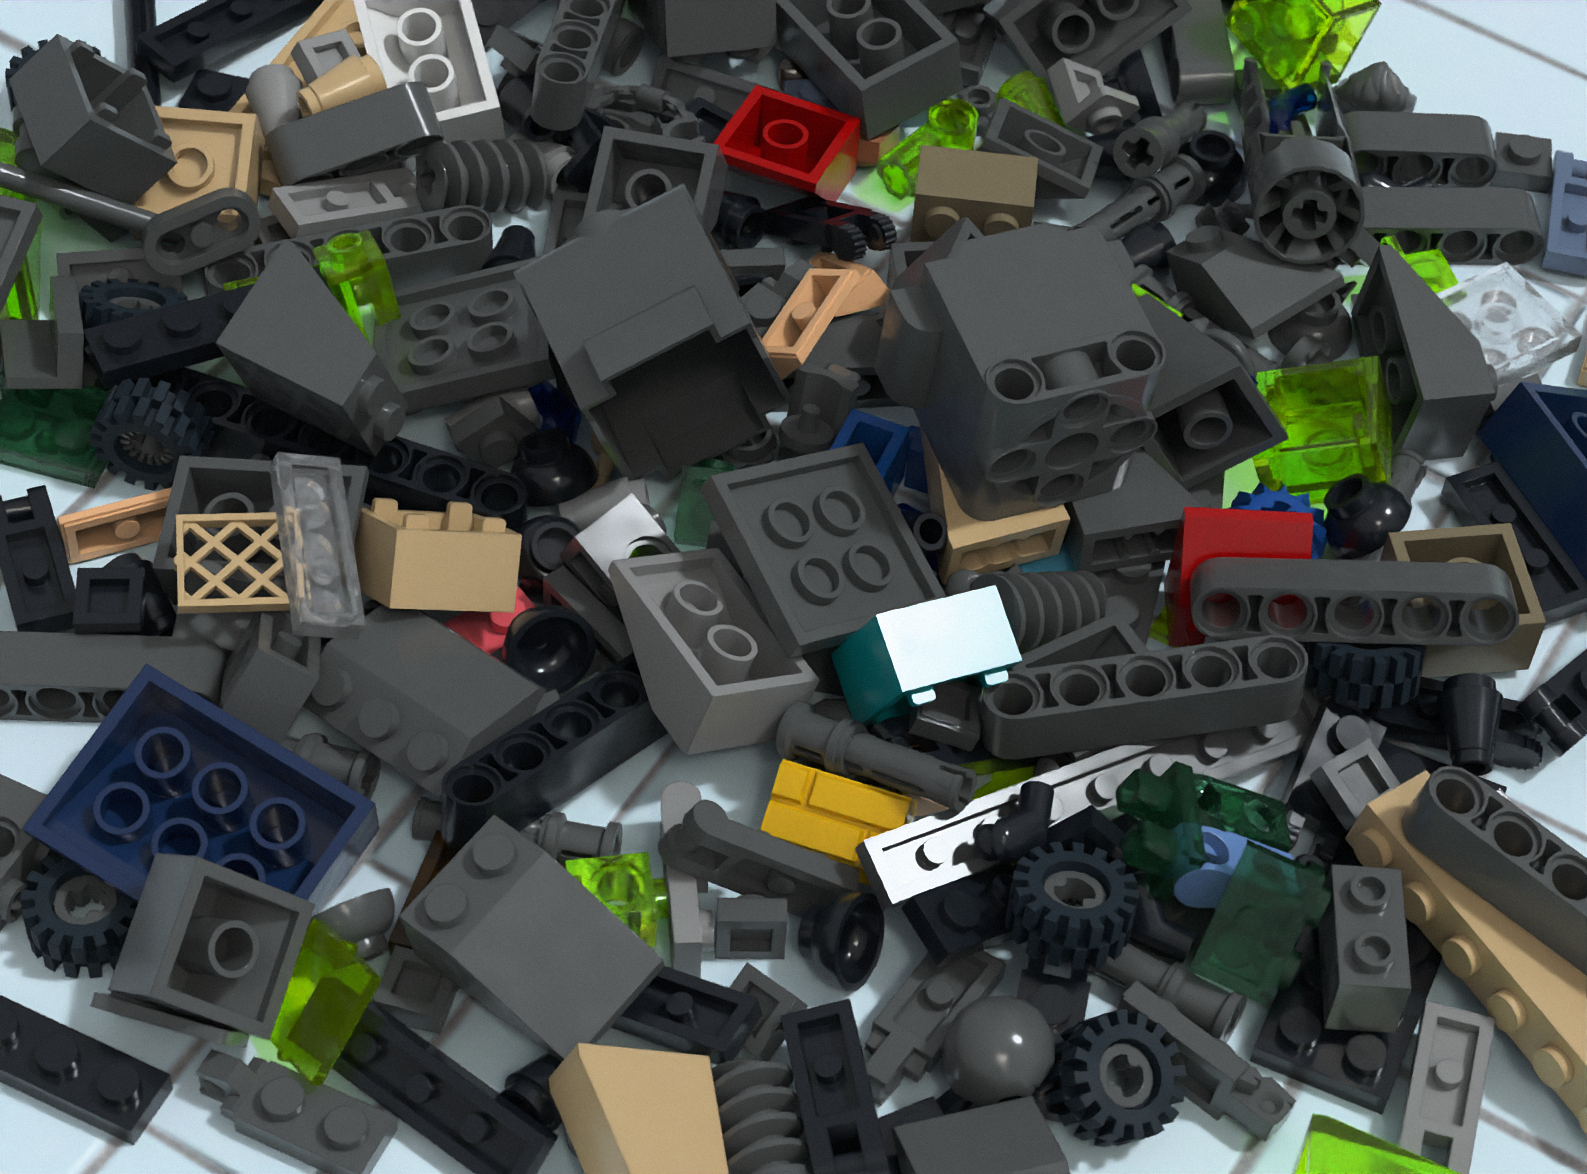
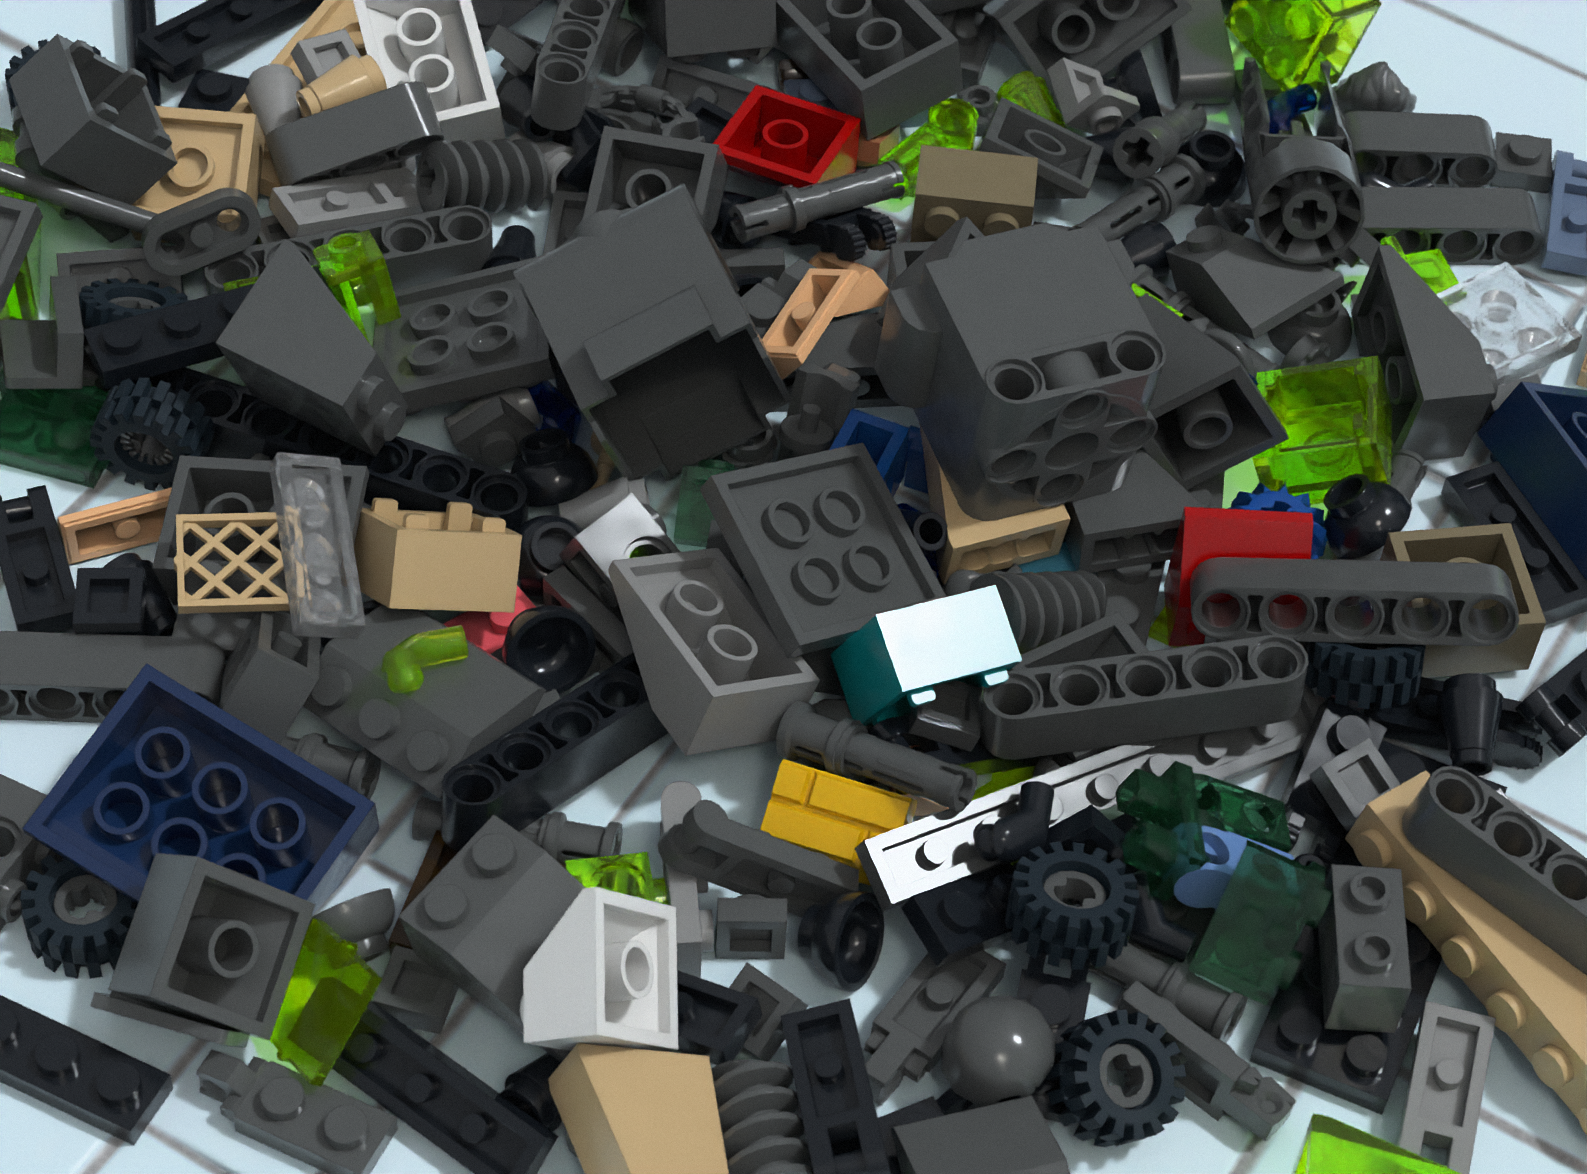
none -> clear neon green arm [381,625,468,694]
none -> white slope [520,887,678,1051]
none -> dark grey pin [730,160,905,243]

